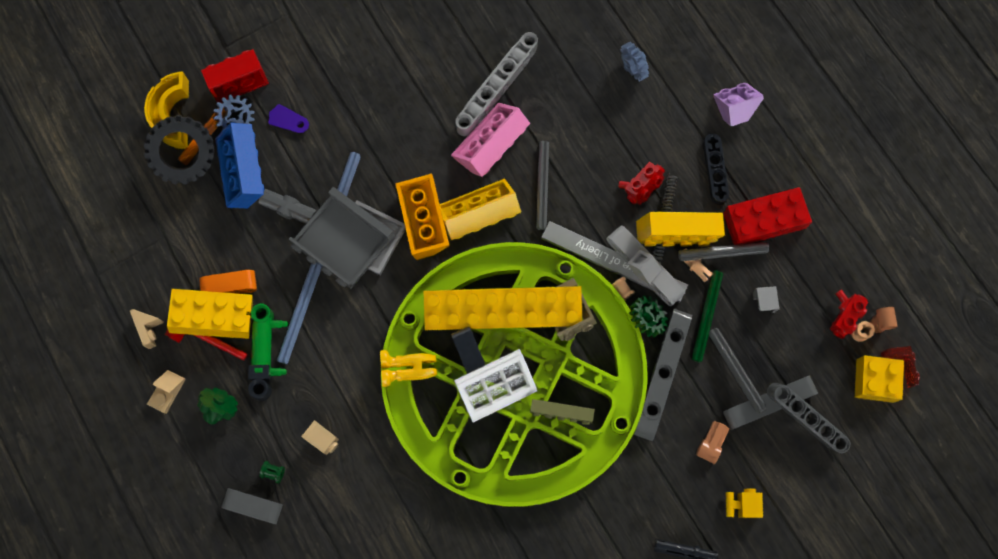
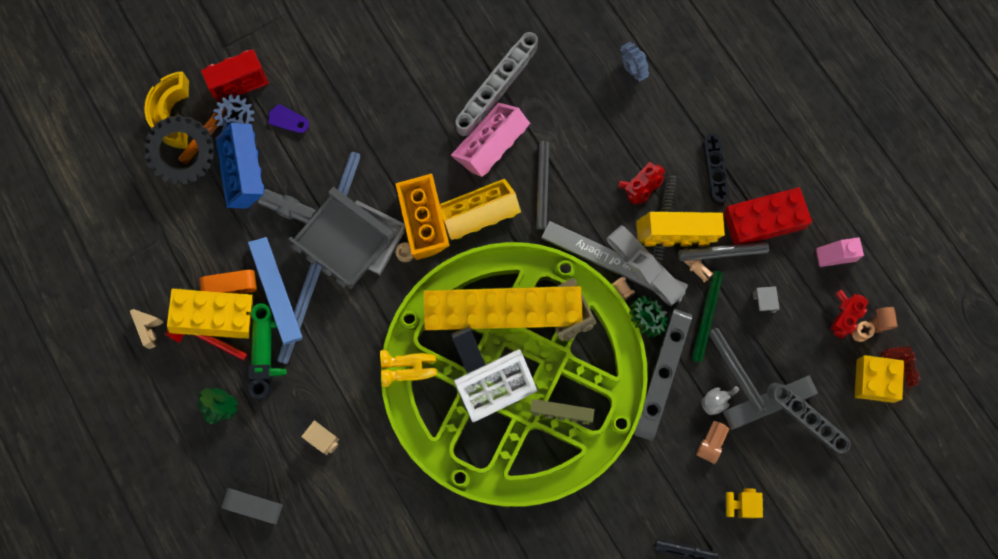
tan slope [147,370,186,414] -> none
dark green bush [259,461,285,484] -> none
lavender slope [714,83,764,126] -> none
none -> medium blue tile [248,237,302,345]
none -> tan tile [395,242,414,262]
none -> light grey piece [701,386,739,415]
none -> bright pink slope [815,237,864,267]

